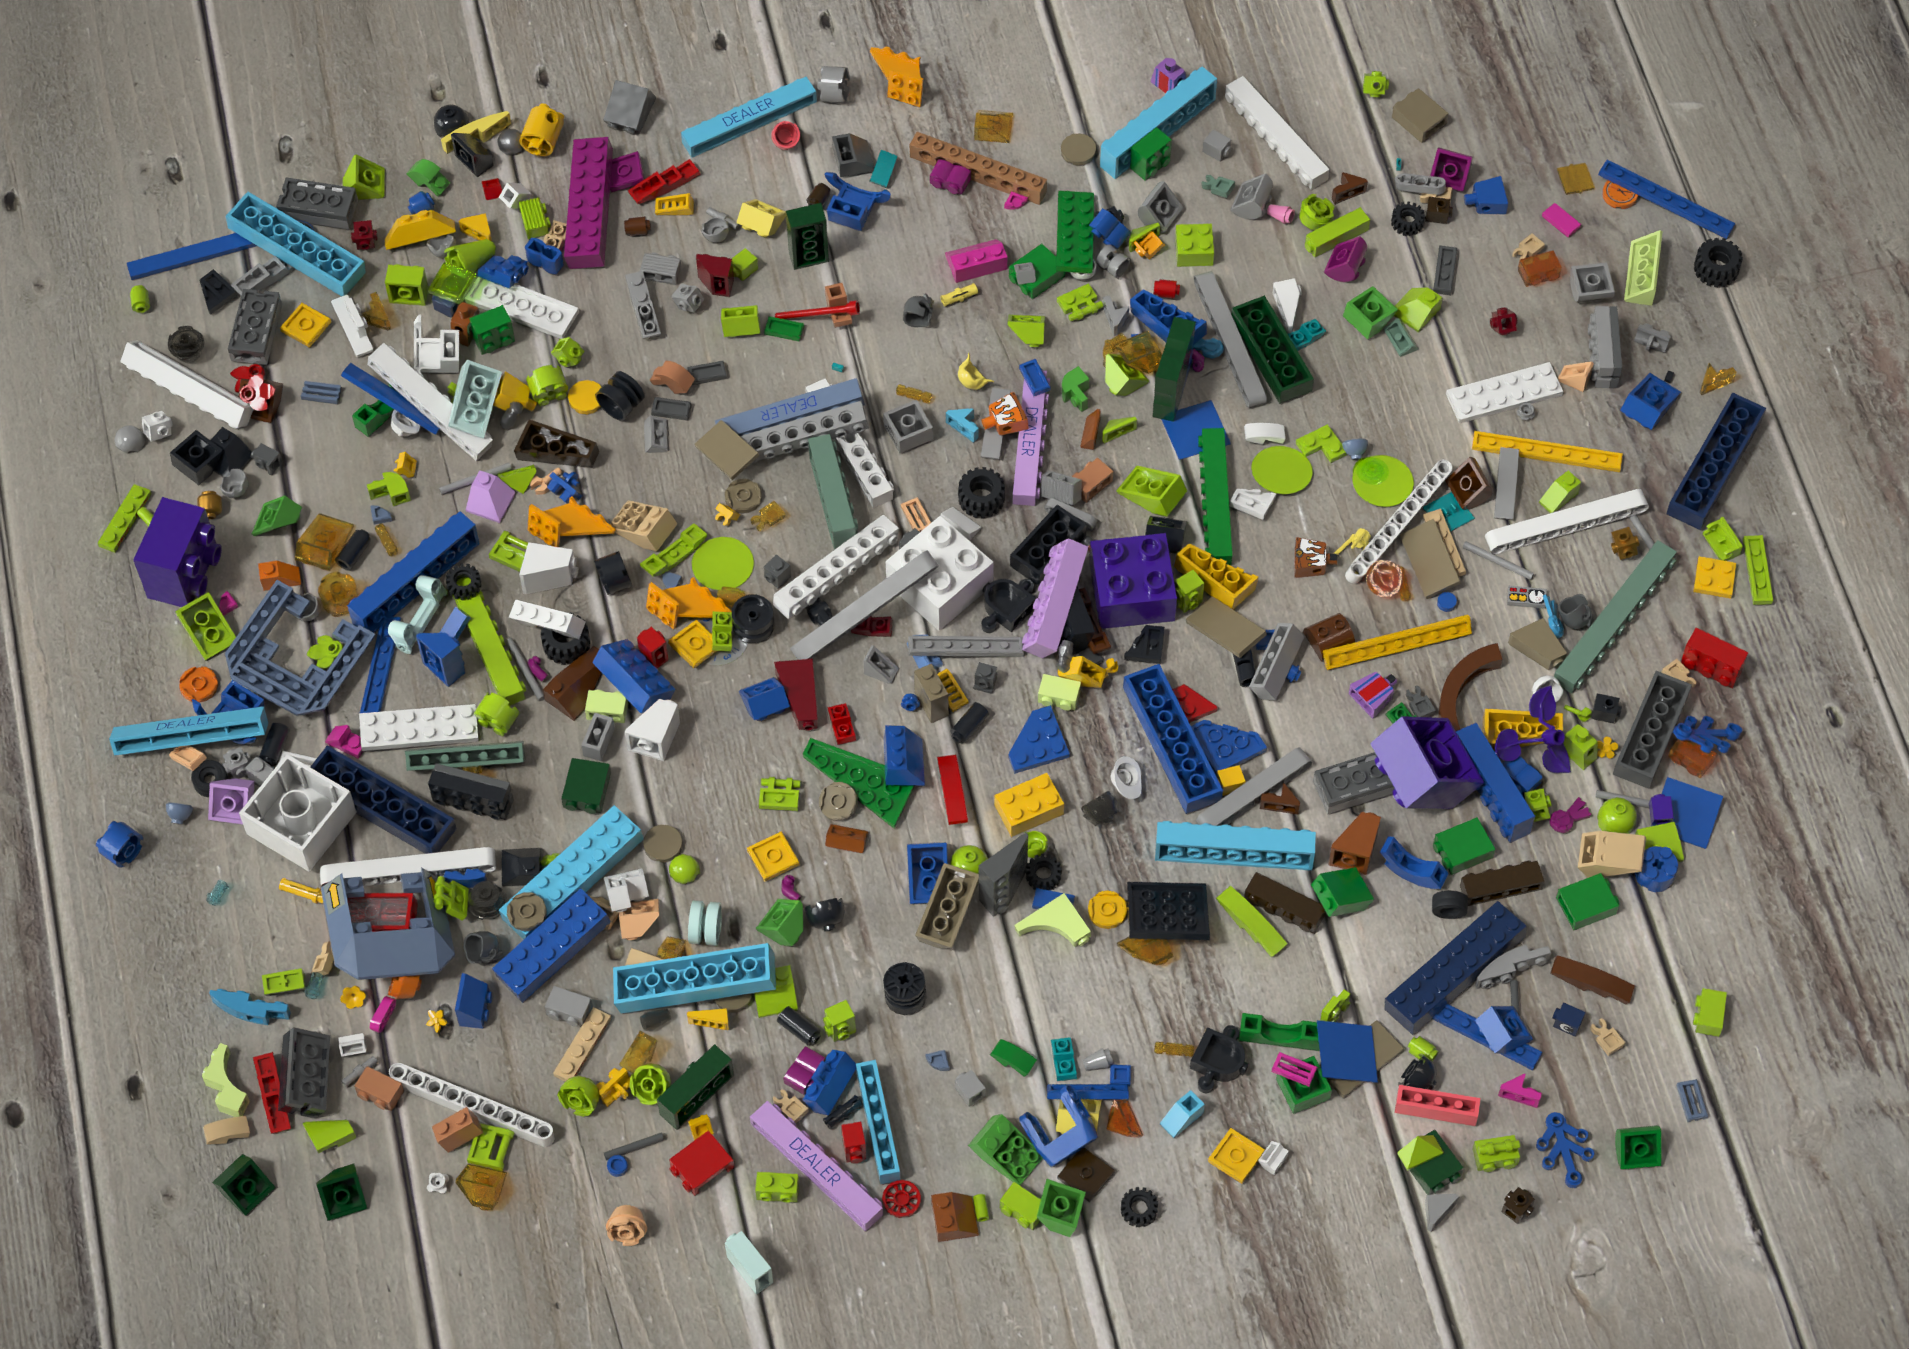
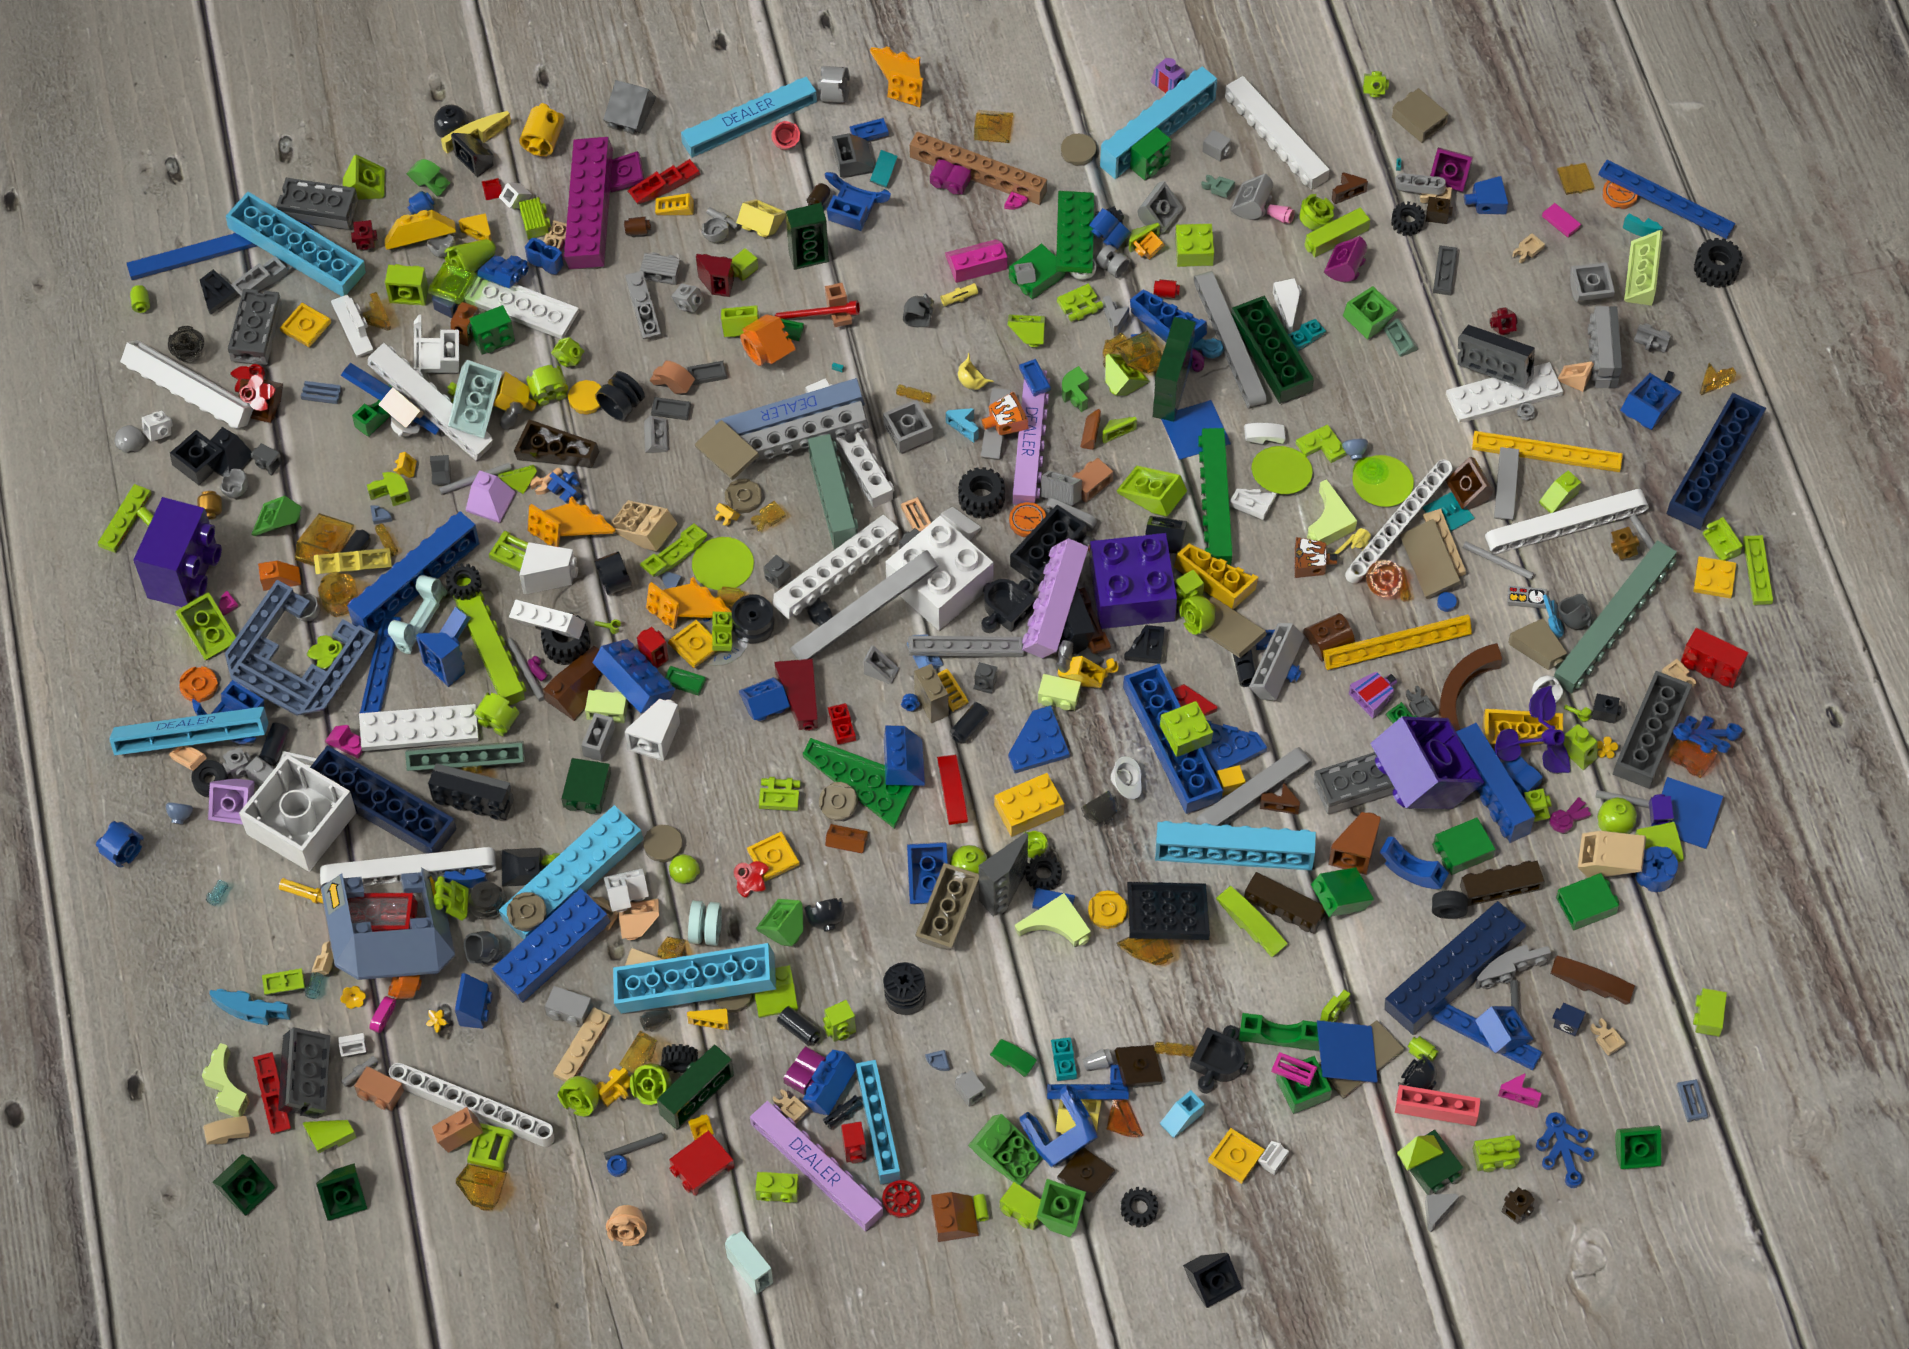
white plate [427,1173,449,1194] -> none
flat silver hair [497,128,523,155] -> none
magenta arm [781,875,802,900] -> none
dark red slope [851,616,893,637] -> none
lime slope [1394,287,1443,332] -> none
clear orange brick [1518,250,1562,287] -> none
none -> light yellow slope [314,548,392,574]
none -> panel [378,387,425,428]
none -> dark grey panel [430,455,451,485]
none -> lime hand [594,619,621,634]
none -> black tyre [661,1044,698,1073]
none -> green tile [665,666,706,696]
none -> red plate [734,861,770,898]
none -> orange piece [740,314,796,366]
none -> blue plate [849,118,889,141]
none -> orange tile [1009,502,1046,537]
none -> dark brown plate [1114,1045,1163,1087]
none -> lime brick [1160,701,1213,757]
none -> lime cylinder [1179,596,1216,635]
none -> black slope [1183,1253,1242,1308]
none -> yellowish green arch [1307,479,1357,545]
none -> dark grey piece [1457,324,1535,388]
none -> teal slope [1623,213,1663,237]

